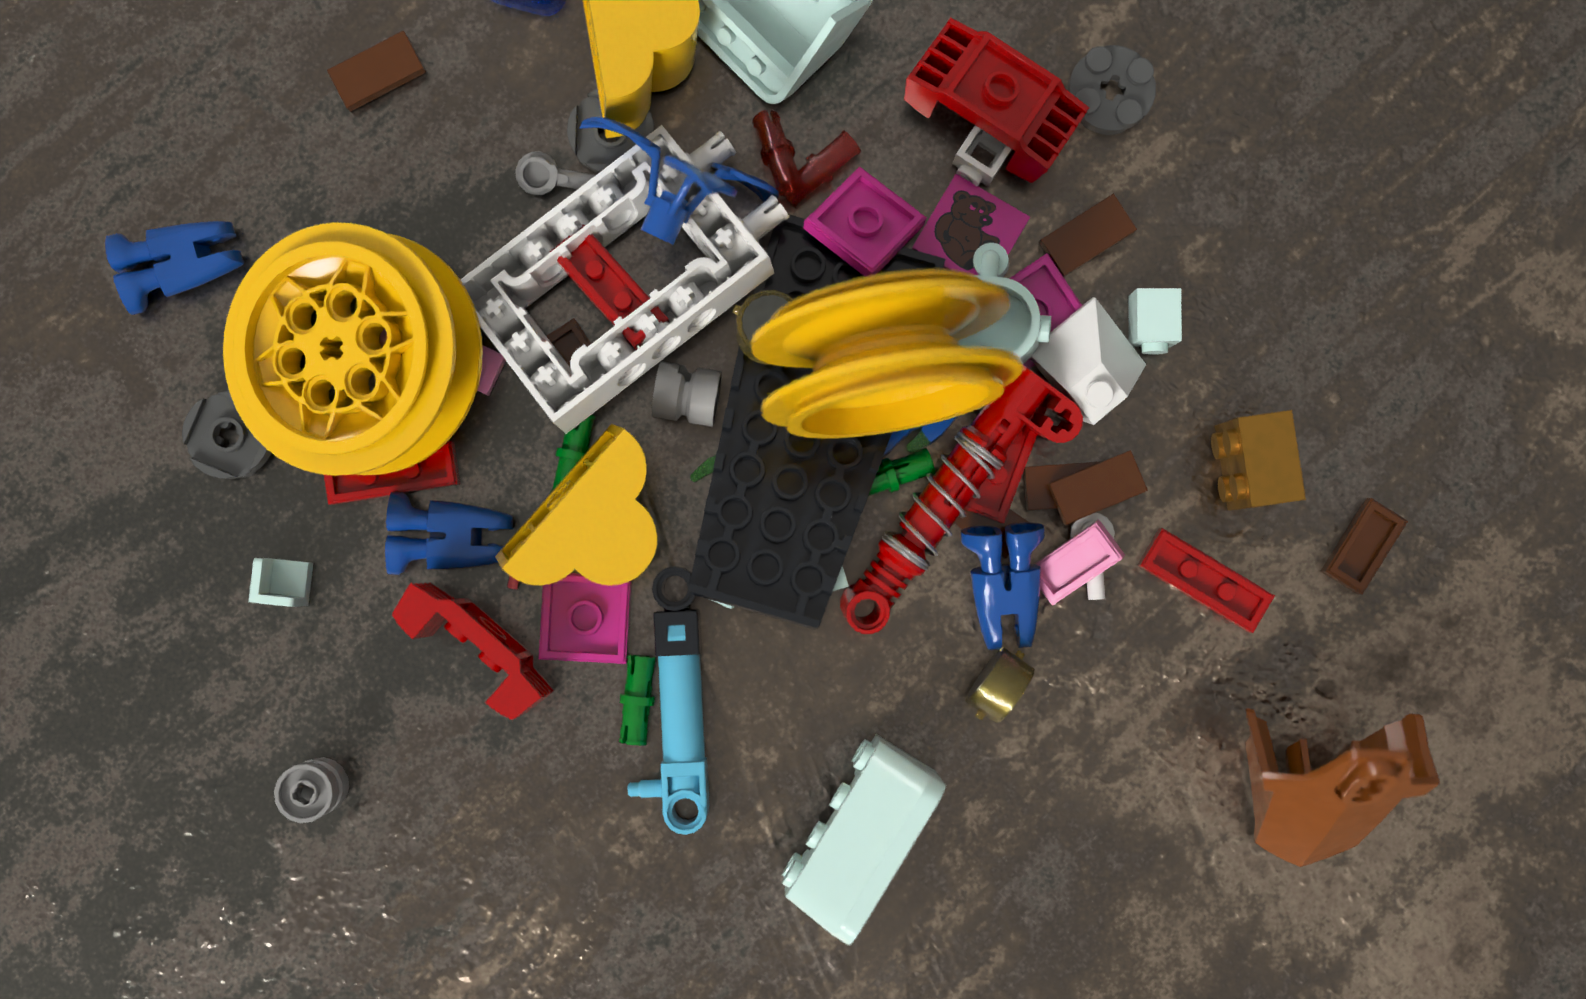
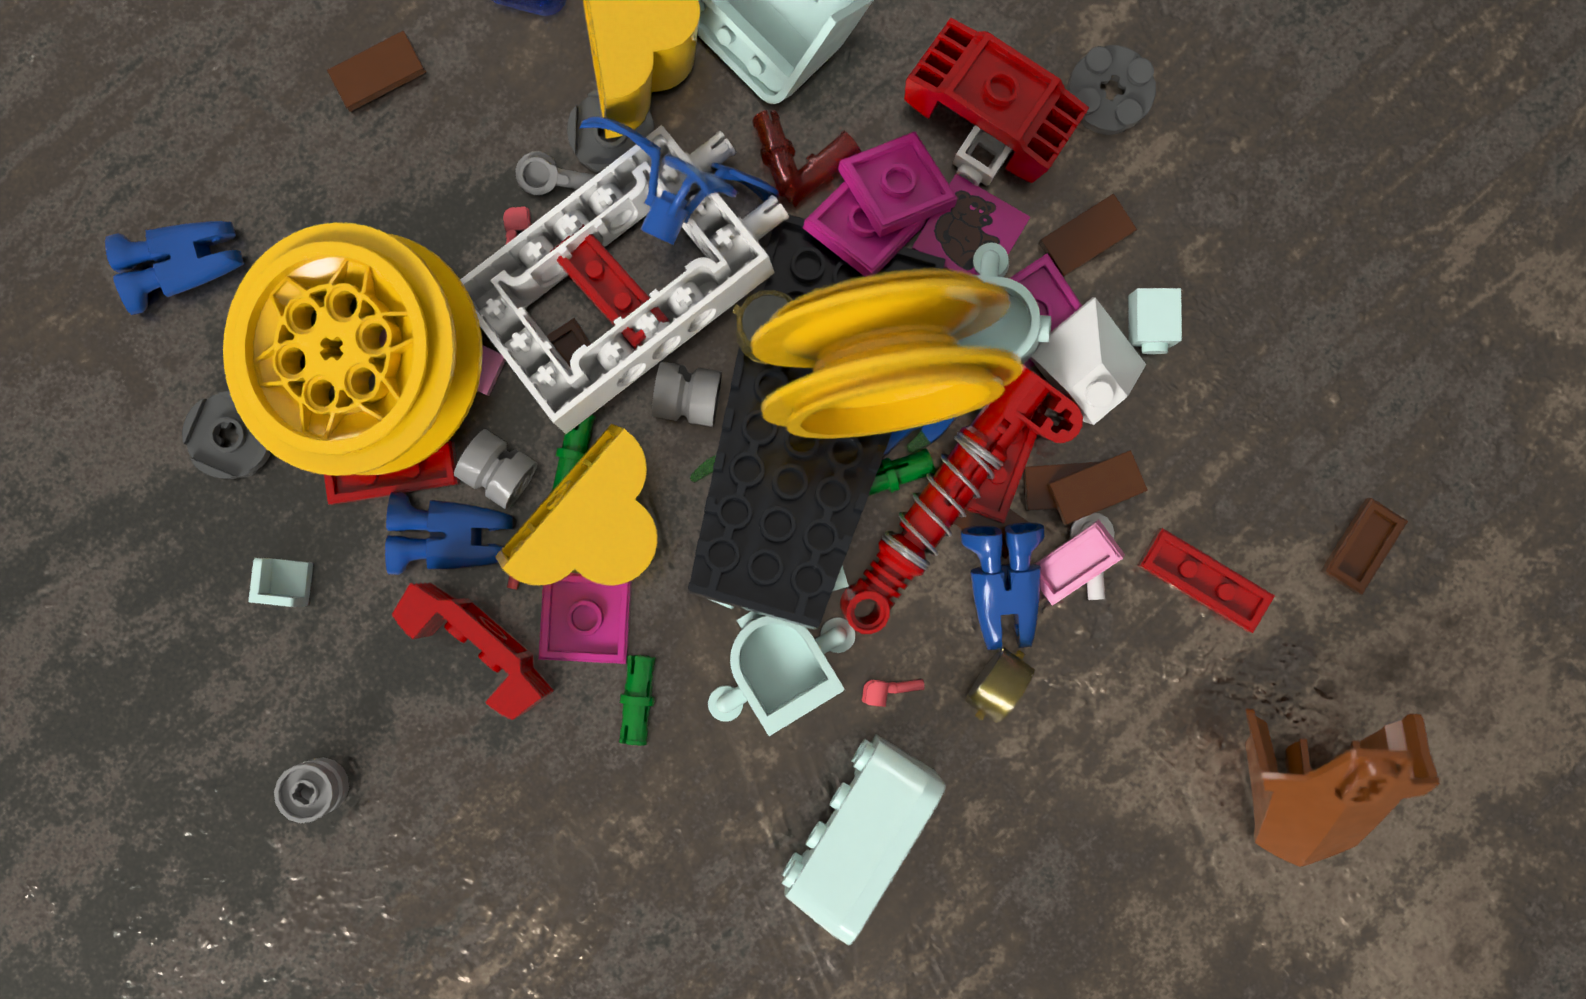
medium azure piece [628,566,710,835] -> none
pearl gold brick [1211,410,1306,511] -> none
none -> light grey wheel [454,429,538,509]
none -> coral hand [503,206,531,245]
none -> light aqua piece [708,611,855,736]
none -> dark pink tile [838,131,958,238]
none -> coral hand [862,679,924,707]

